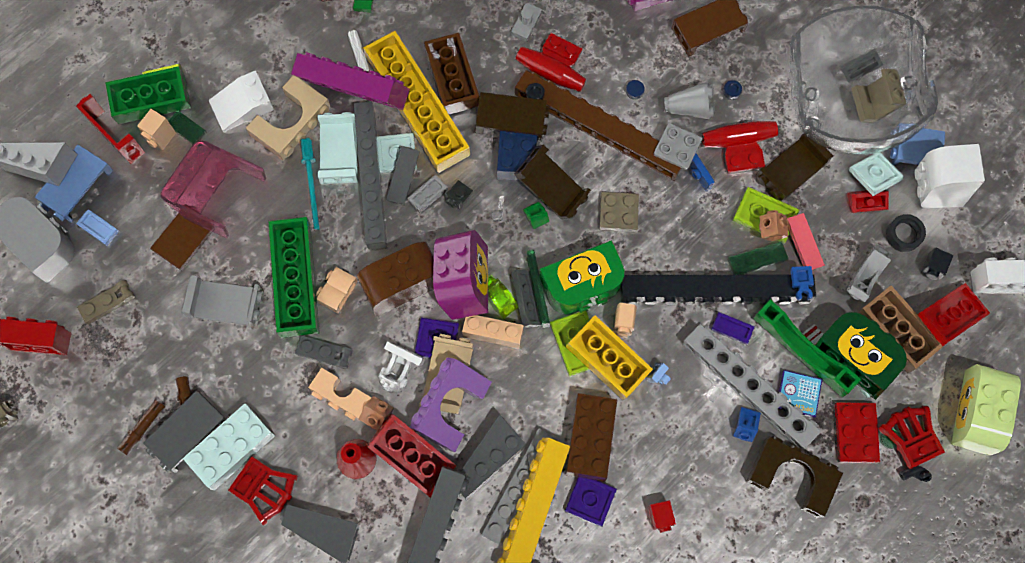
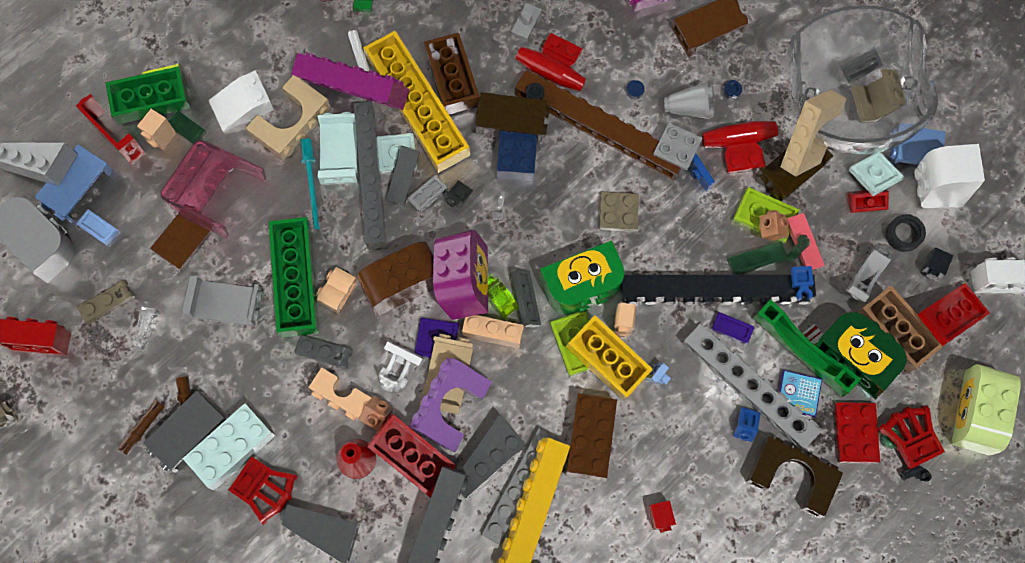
dark brown panel [514,144,591,219] -> none
green slope [523,202,550,229] -> none
clear green tile [526,250,550,328] -> none
dark purple tile [564,477,617,527] -> none
none -> clear slope [134,307,161,350]
none -> tan arch [780,89,847,176]
none -> clear green arm [786,235,810,261]

